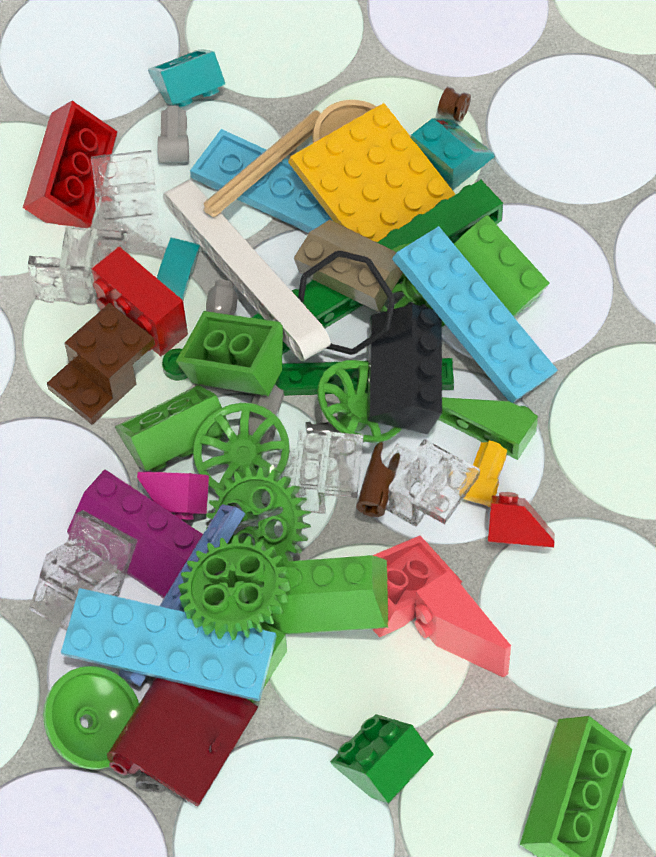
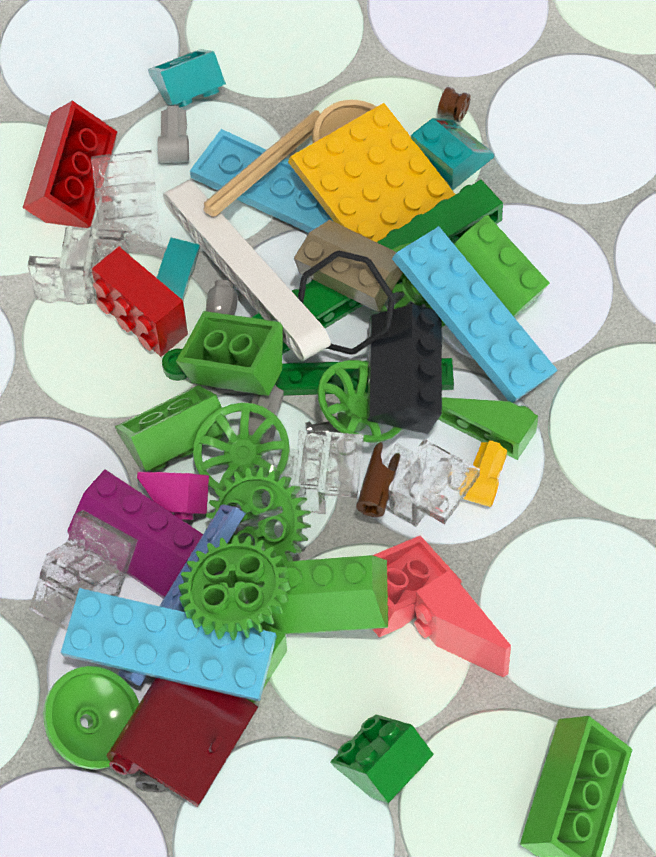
reddish brown bracket [47,303,155,425] -> none
red slope [488,492,555,548] -> none

